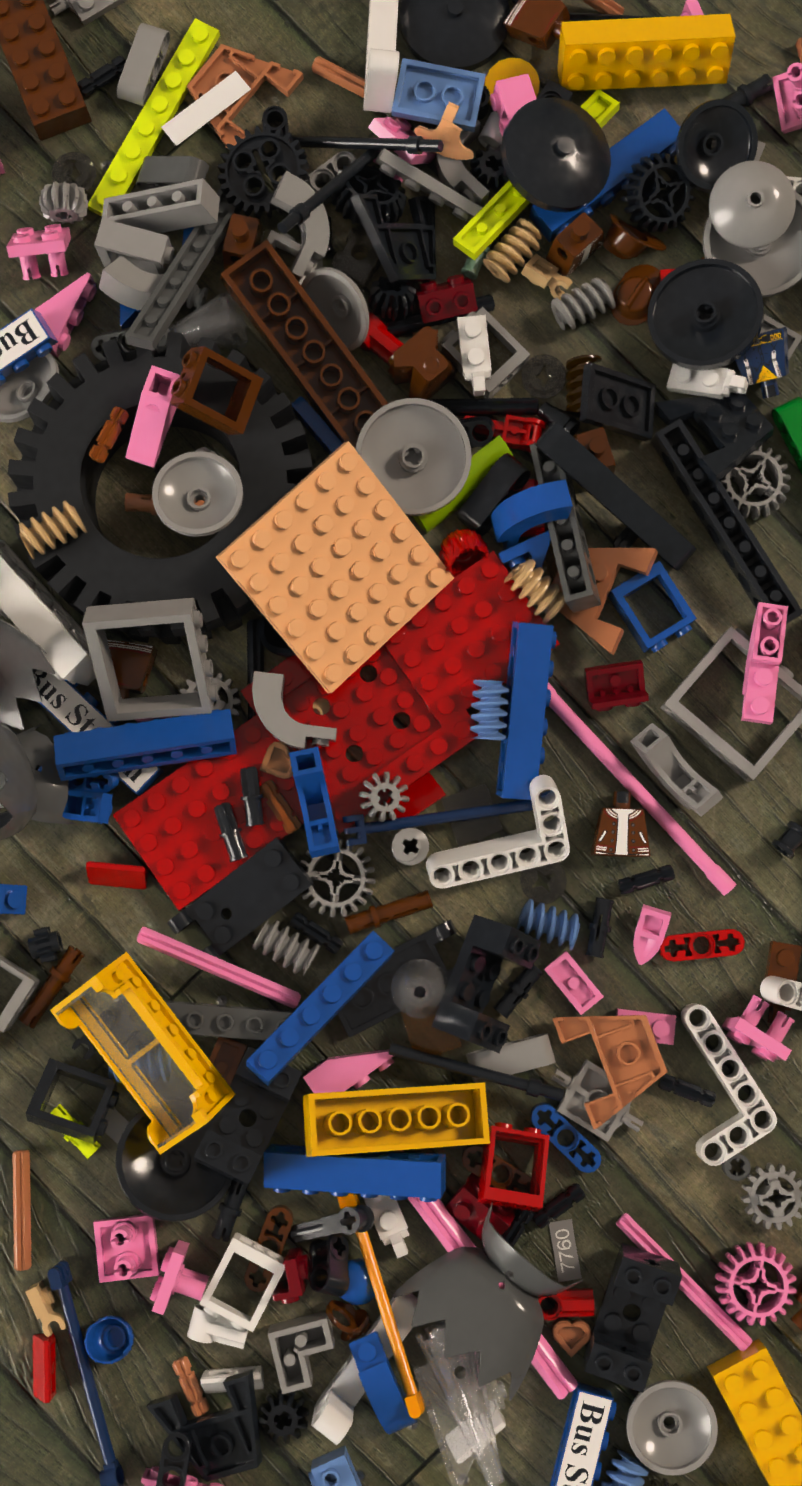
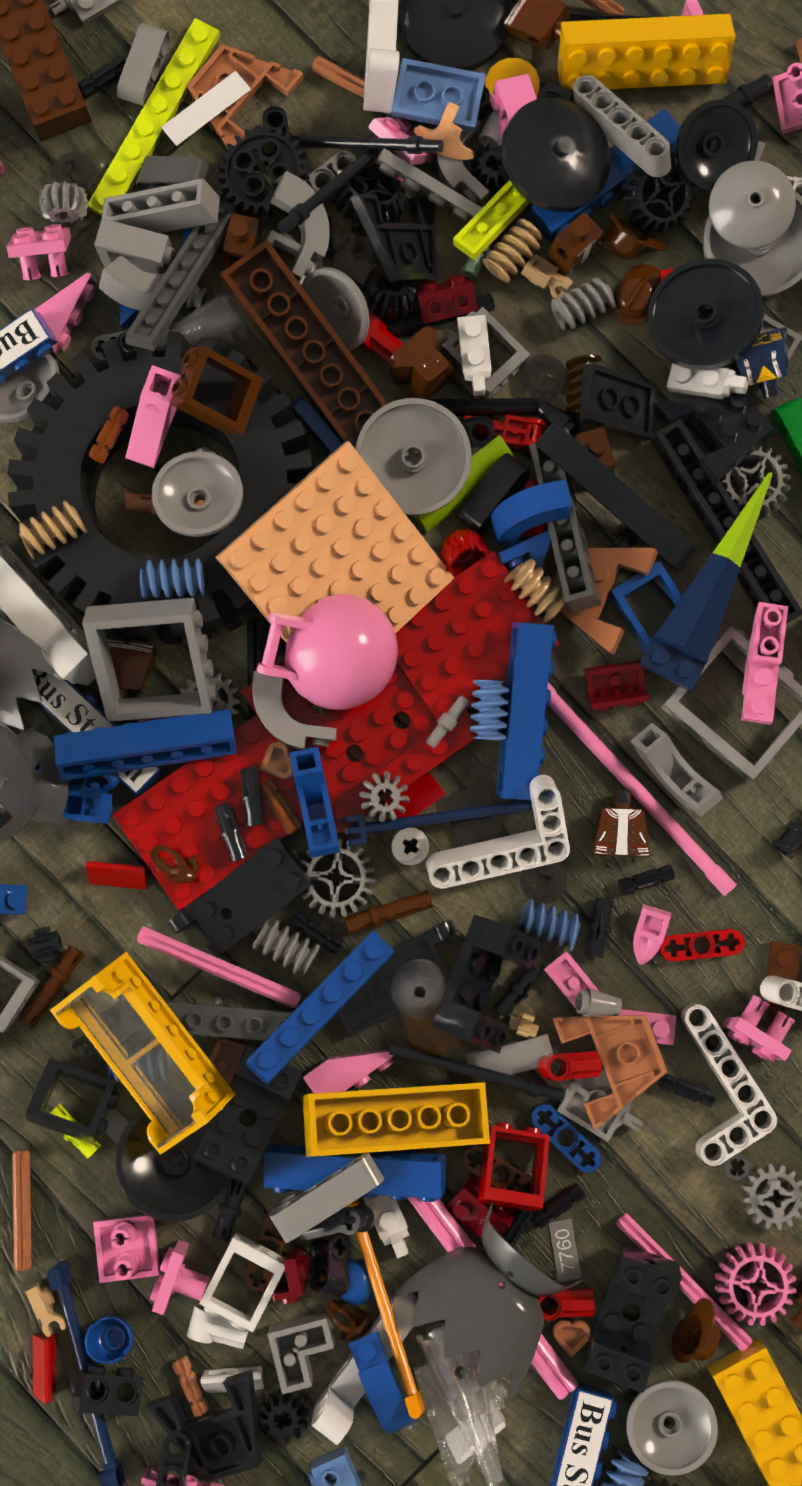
none -> black brick [72,1365,144,1417]
none -> medium blue piece [140,558,205,598]
none -> reddish brown piece [150,845,199,884]
none -> bright pink windscreen [256,594,398,710]
none -> light grey beam [269,1153,385,1243]
none -> light grey bar [425,695,469,749]
none -> tan plate [506,1012,539,1038]
none -> red piece [538,1051,602,1081]
none -> light grey beam [573,75,671,177]
none -> light grey cone [576,988,622,1017]
none -> dark blue plate [639,472,772,692]
none -> reddish brown piece [671,1298,721,1363]

